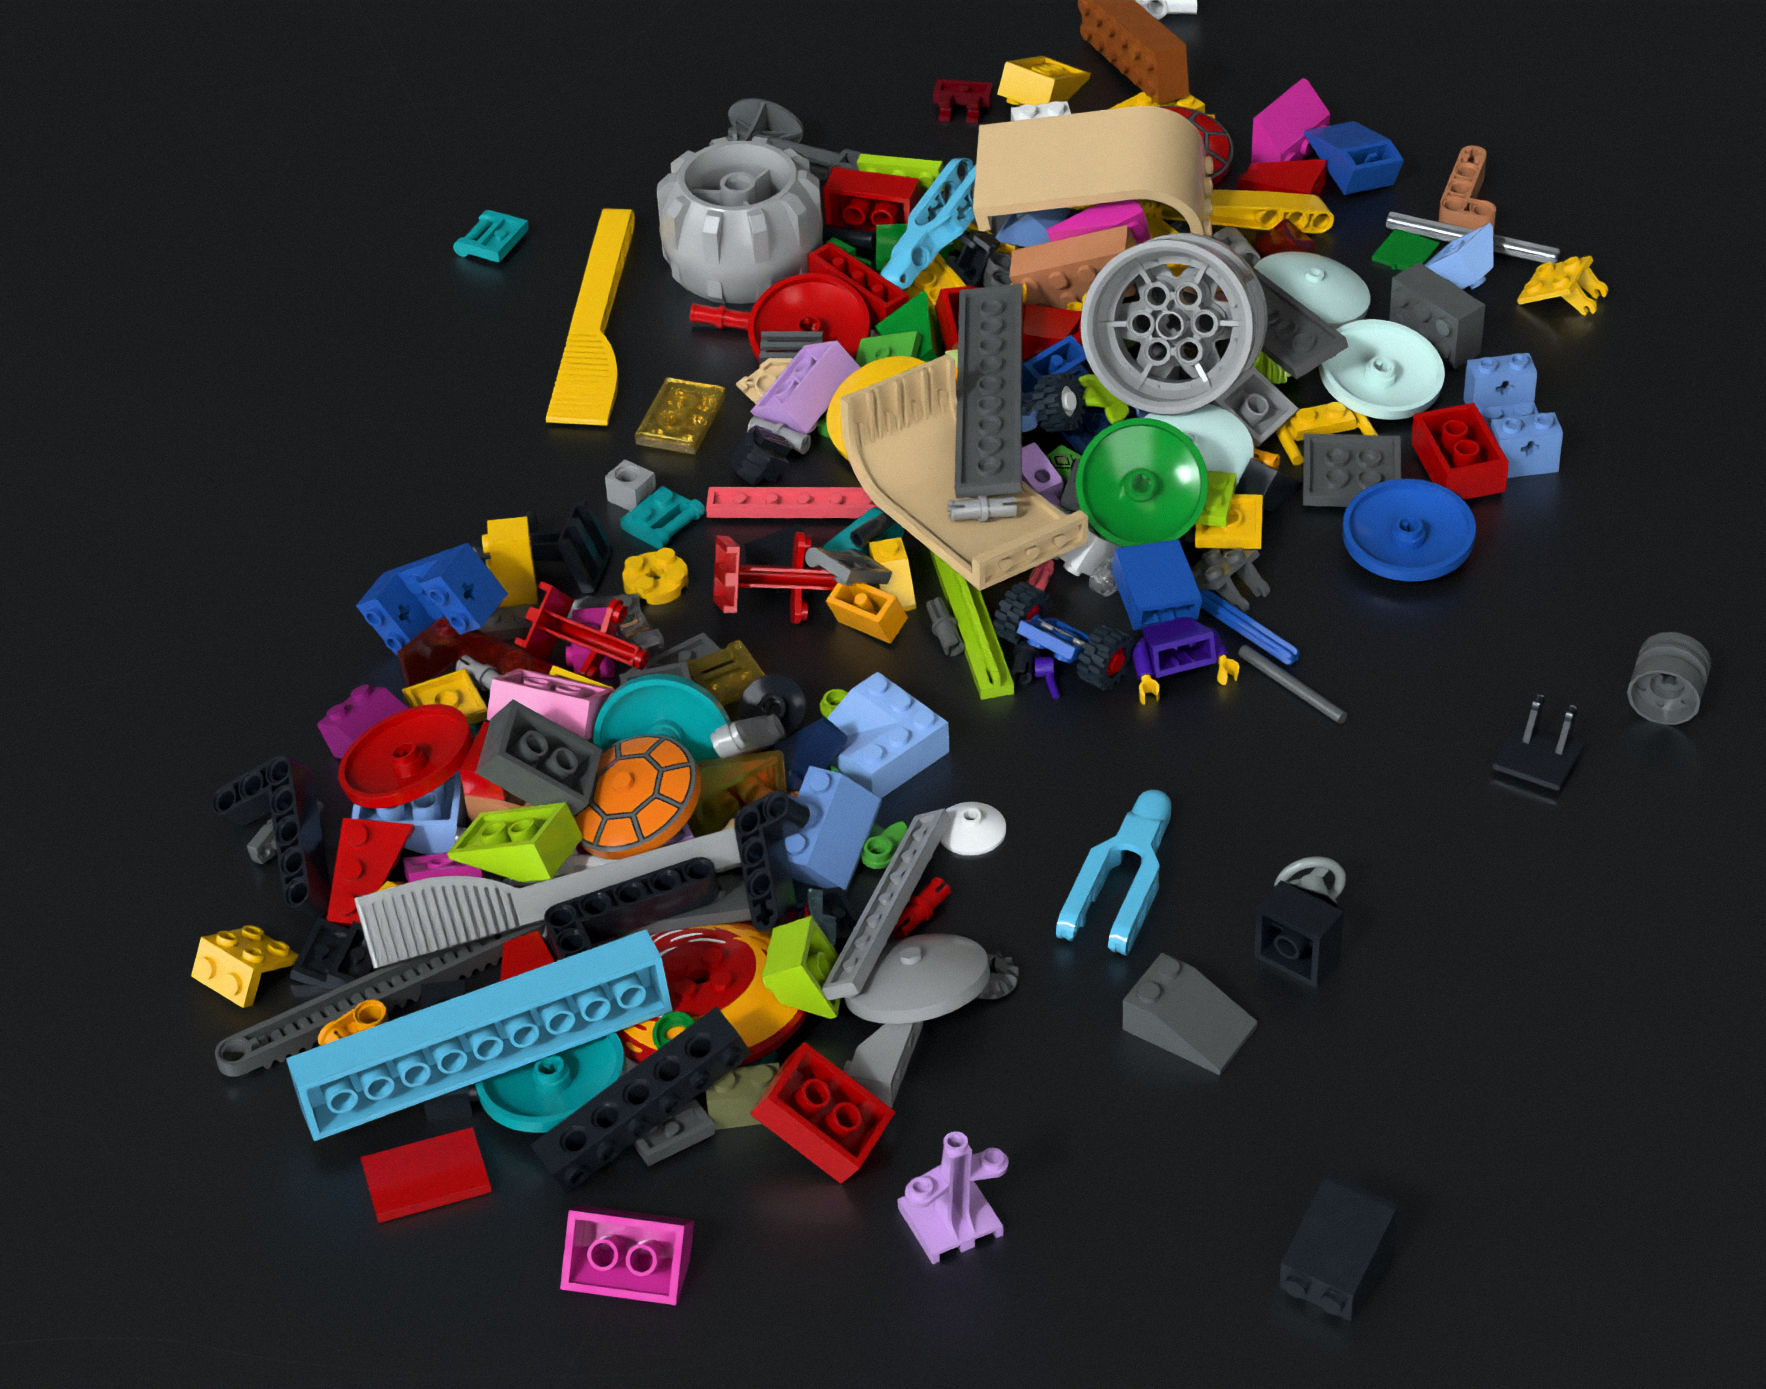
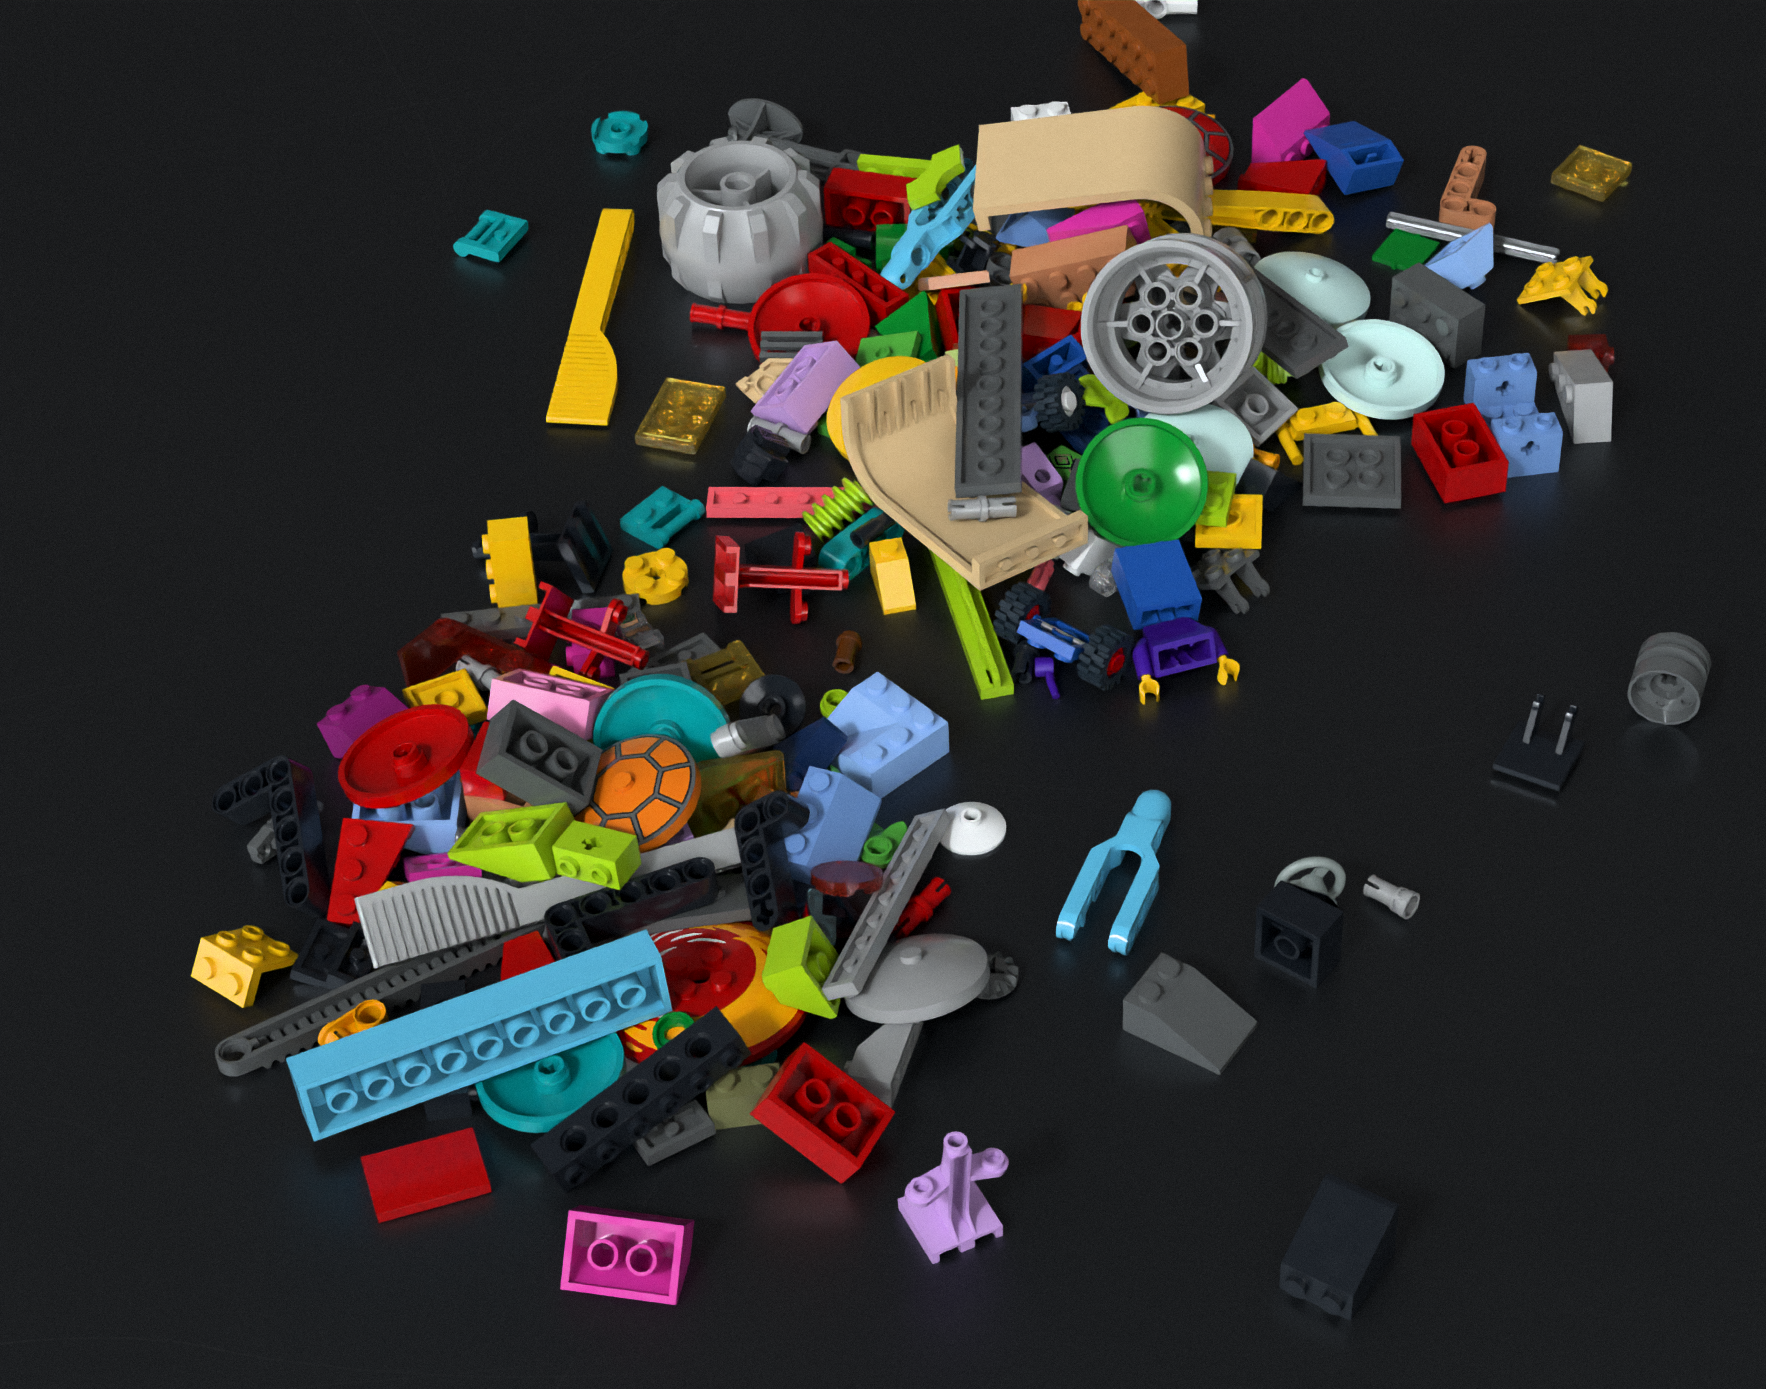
blue plate [356,543,508,656] -> none
light grey brick [605,460,657,511] -> none
dark grey plate [805,547,892,586] -> none
light orange brick [826,583,908,644] -> none
dark grey axle [926,597,965,656] -> none
dark red plate [933,79,993,124] -> none
yellow slope [997,56,1091,106] -> none
blue axle [1199,590,1300,666] -> none
dark grey bar [1238,645,1347,724] -> none
clear red slope [1255,218,1315,259] -> none
blue dish [1342,479,1476,581] -> none
none -> lime brick [552,820,642,890]
none -> teal plate [591,111,649,155]
none -> lime piece [801,477,875,545]
none -> tile [810,861,883,896]
none -> reddish brown pin [832,630,863,674]
none -> lime tile [906,144,965,210]
none -> tile [917,270,990,291]
none -> light grey pin [1363,874,1420,920]
none -> light grey wedge [1549,349,1613,444]
none -> clear yellow plate [1551,145,1632,202]
none -> clear red bracket [1566,334,1614,374]

